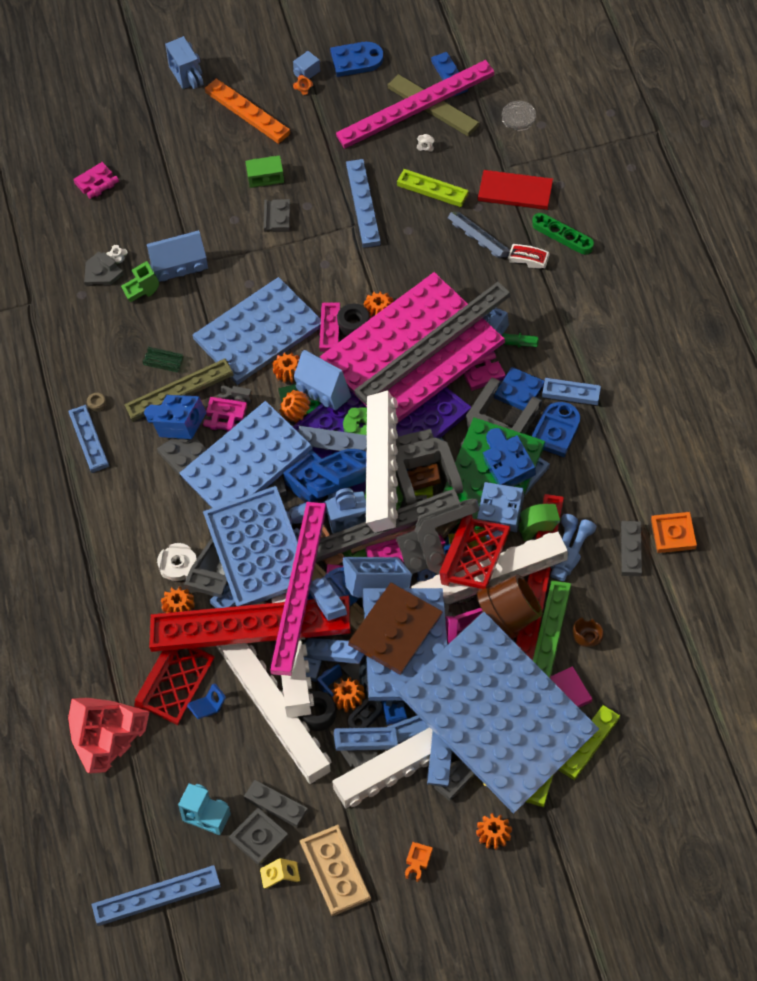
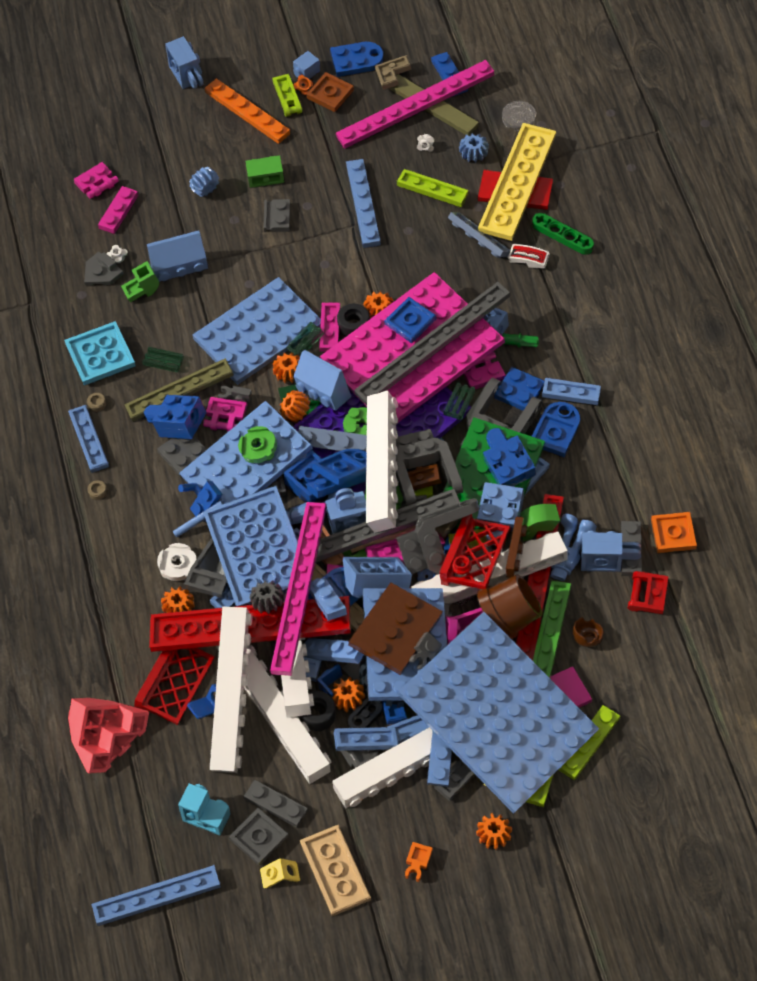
none -> medium azure plate [64,321,136,385]
none -> dark tan tile [88,480,107,500]
none -> dark pink plate [98,186,138,234]
none -> medium blue bar [173,501,224,537]
none -> blue plate [178,481,223,522]
none -> medium blue gear [189,167,219,197]
none -> white brick [210,607,252,773]
none -> bright green plate [238,426,277,463]
none -> dark grey gear [250,580,284,614]
none -> lime plate [272,74,302,117]
none -> clear green tile [286,322,324,357]
none -> dark orange plate [306,72,354,112]
none -> dark tan tile [375,55,412,90]
none -> blue plate [384,297,437,343]
none -> dark grey plate [409,632,442,670]
none -> tile [444,382,475,420]
none -> red plate [452,556,472,575]
none -> medium blue gear [459,133,489,163]
none -> light yellow plate [478,123,556,241]
none -> reddish brown plate [506,517,527,578]
none -> medium blue brick [581,531,641,572]
none -> red plate [627,571,669,614]

